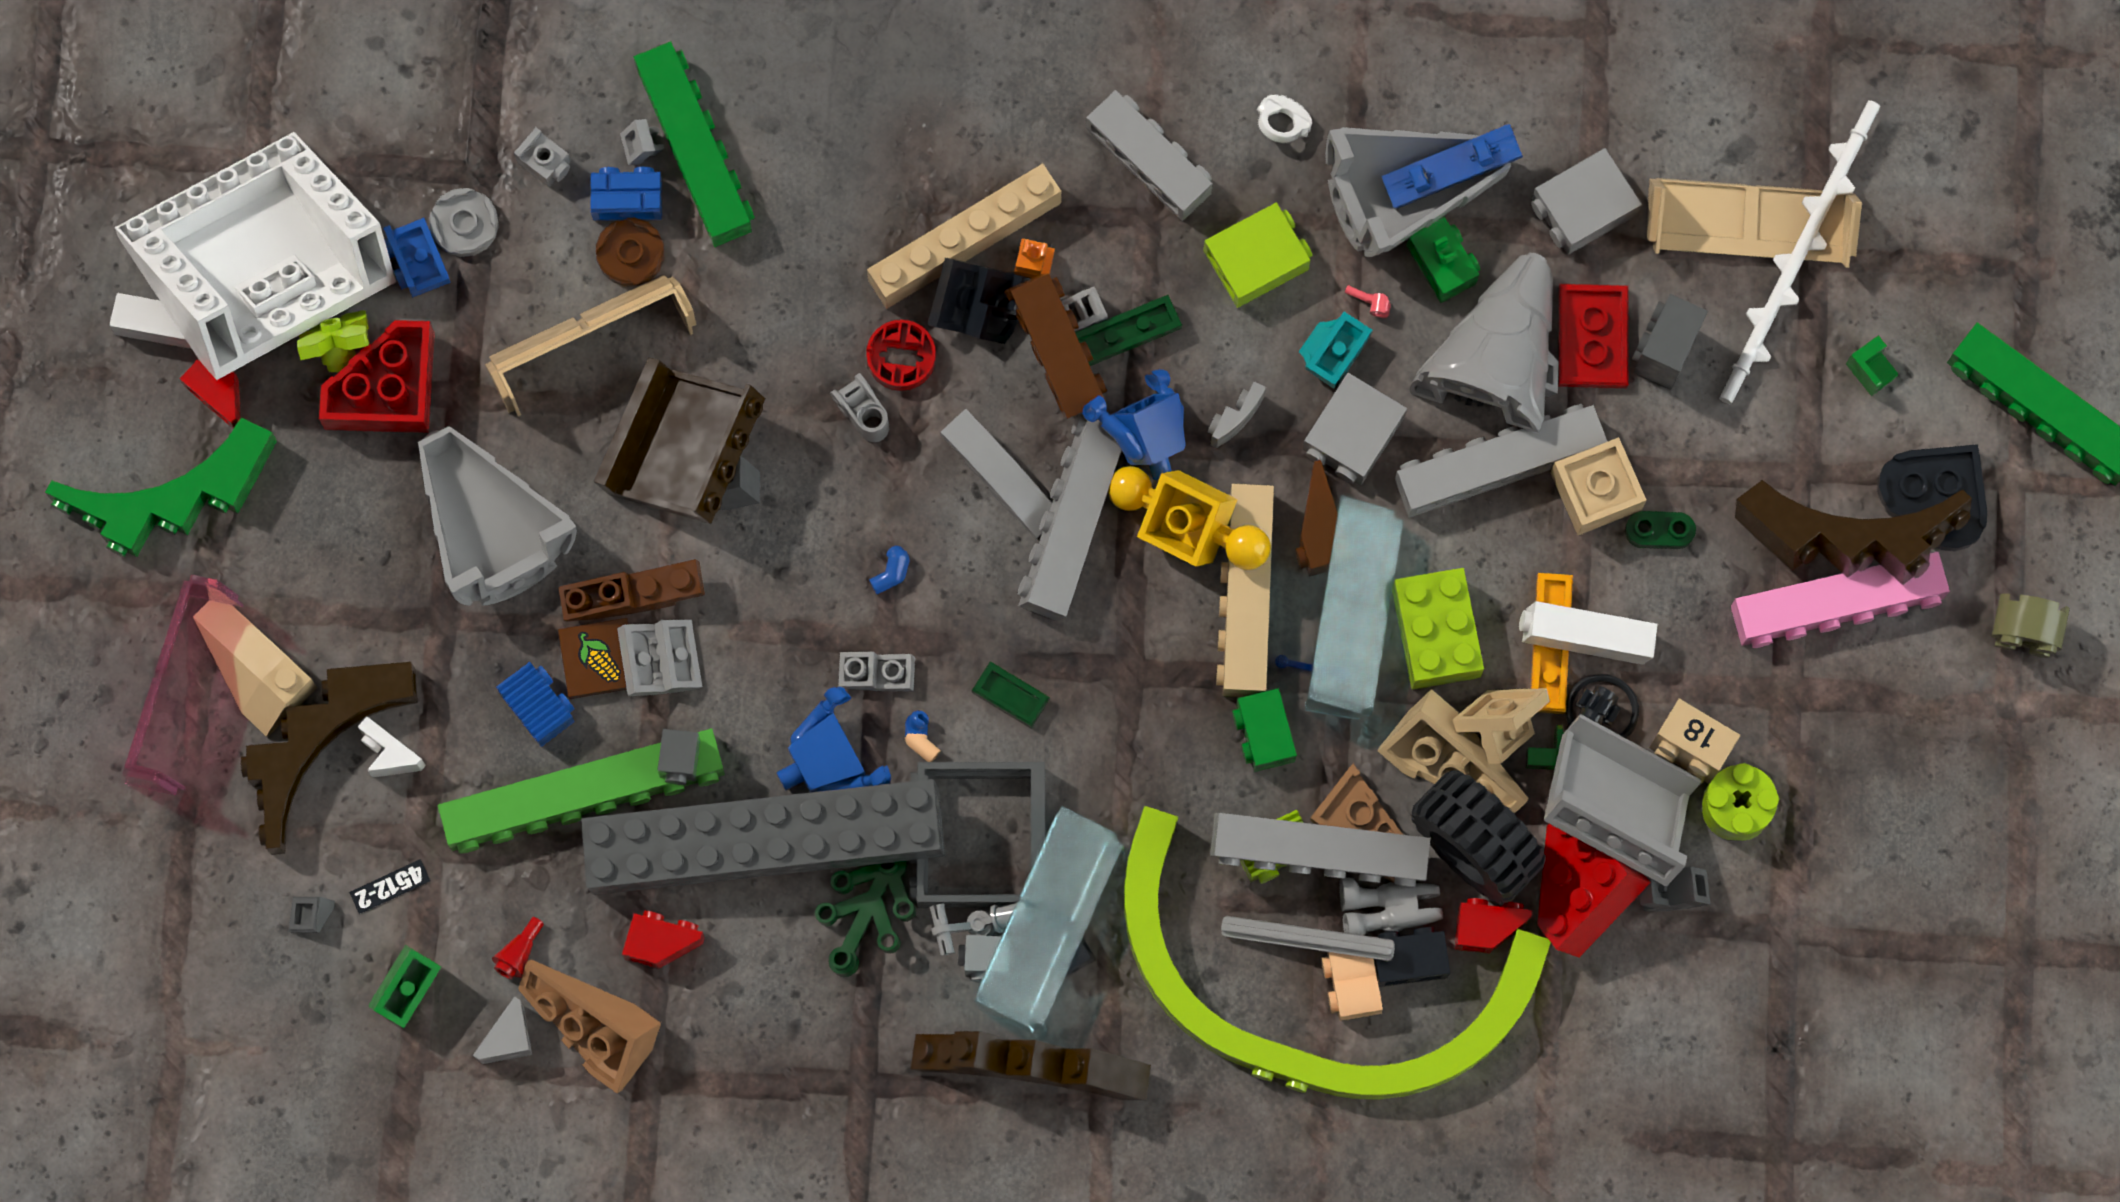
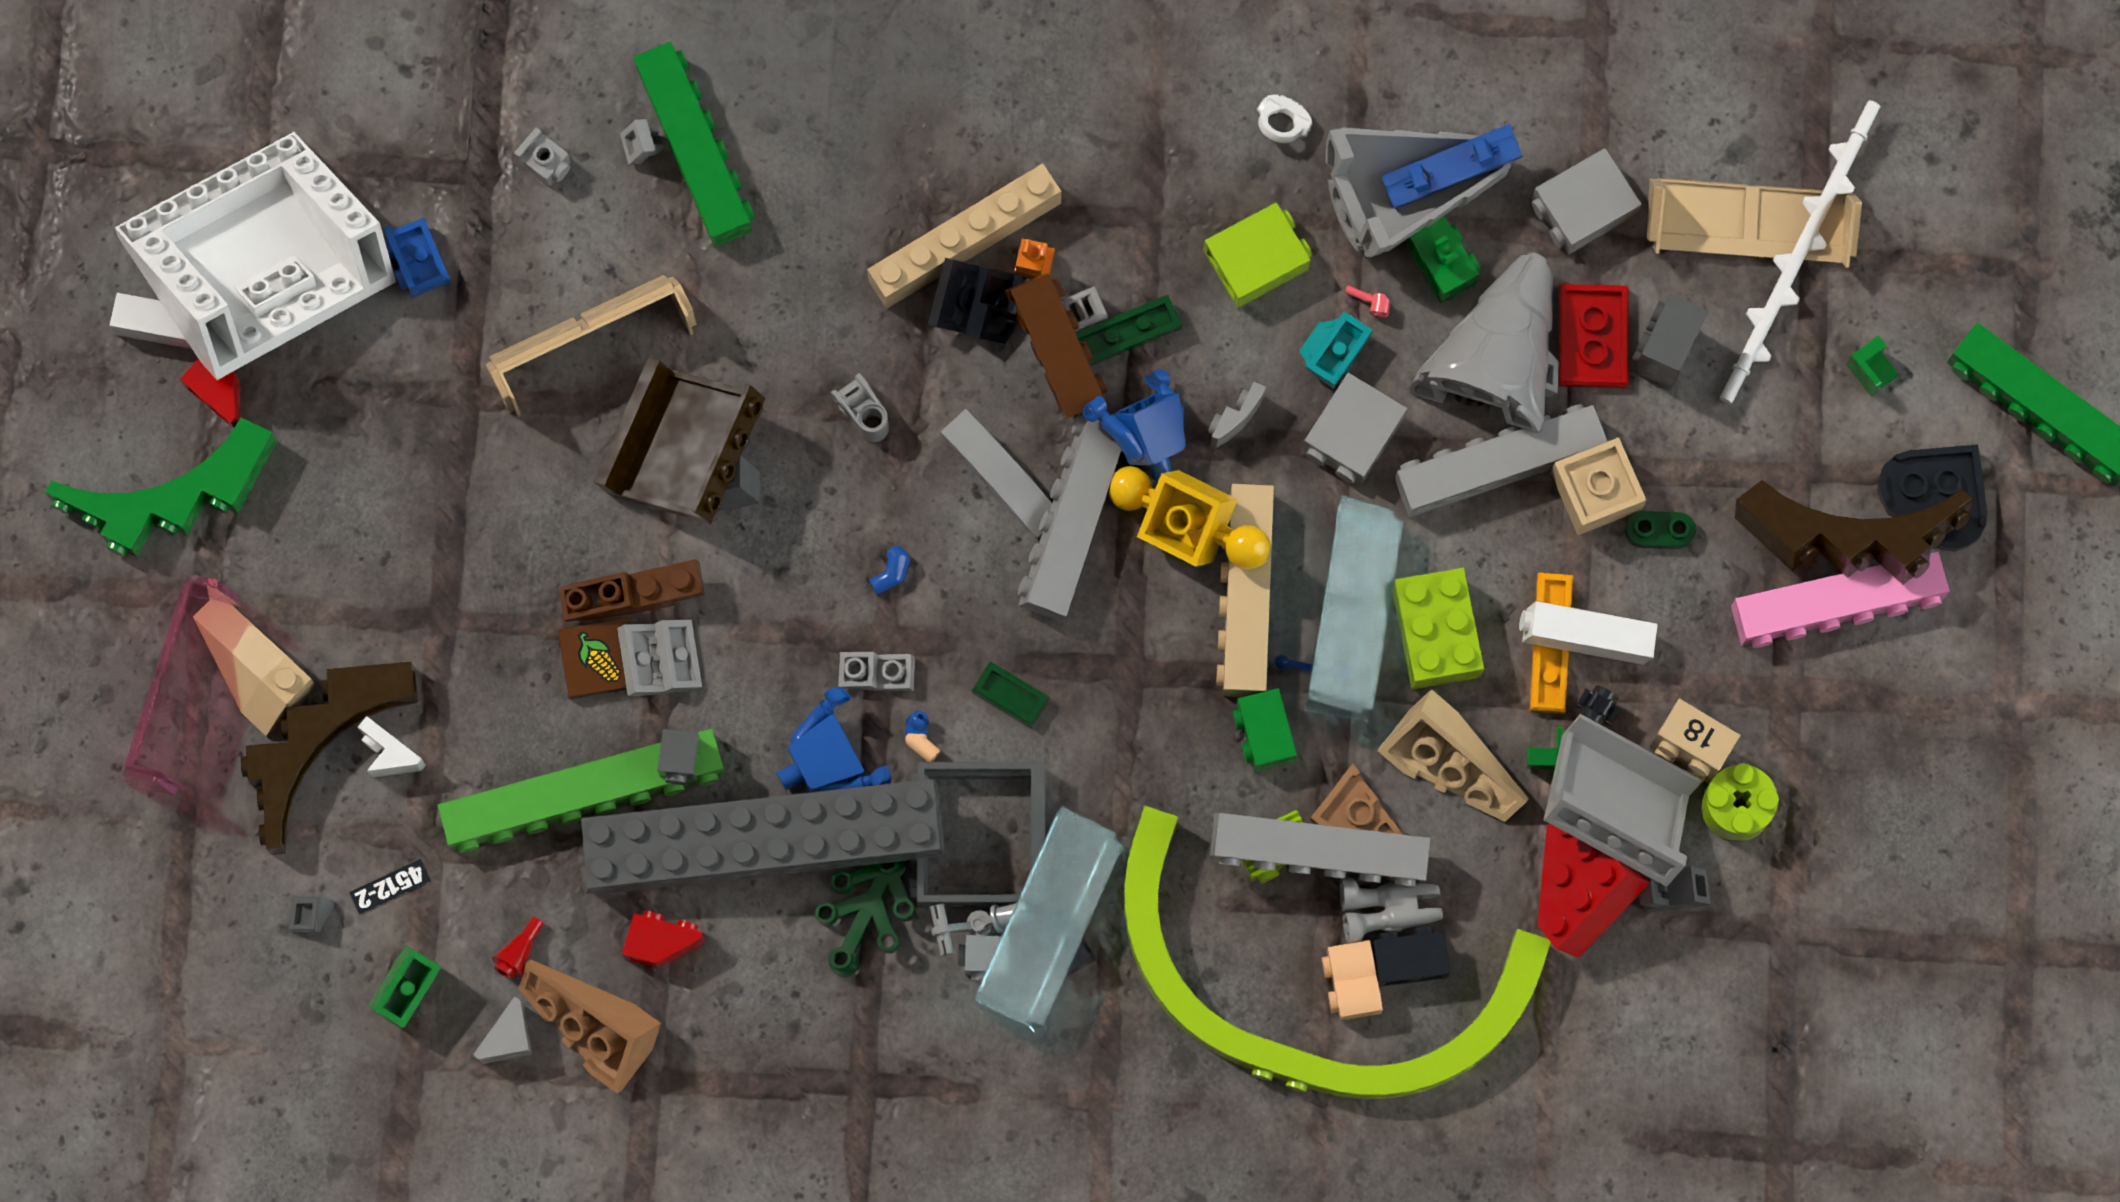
lime plant [297,310,369,372] -> none
red brick [319,320,435,433] -> none
light grey cone [418,426,577,606] -> none
light grey tile [429,188,499,257] -> none
blue brick [496,662,575,747] -> none
blue brick [591,167,662,220] -> none
reddish brown tile [596,218,665,286] -> none
red piece [866,320,936,391] -> none
dark brown arch [910,1031,1151,1100] -> none
light grey brick [1086,90,1213,221] -> none
light grey axle [1221,916,1395,961] -> none
reddish brown slope [1295,460,1351,577] -> none
black tyre [1411,770,1545,904] -> none
tan bracket [1453,688,1550,764] -> none
red slope [1454,898,1532,954] -> none
black tyre [1565,674,1639,738] -> none
olive brick [1992,594,2070,658] -> none

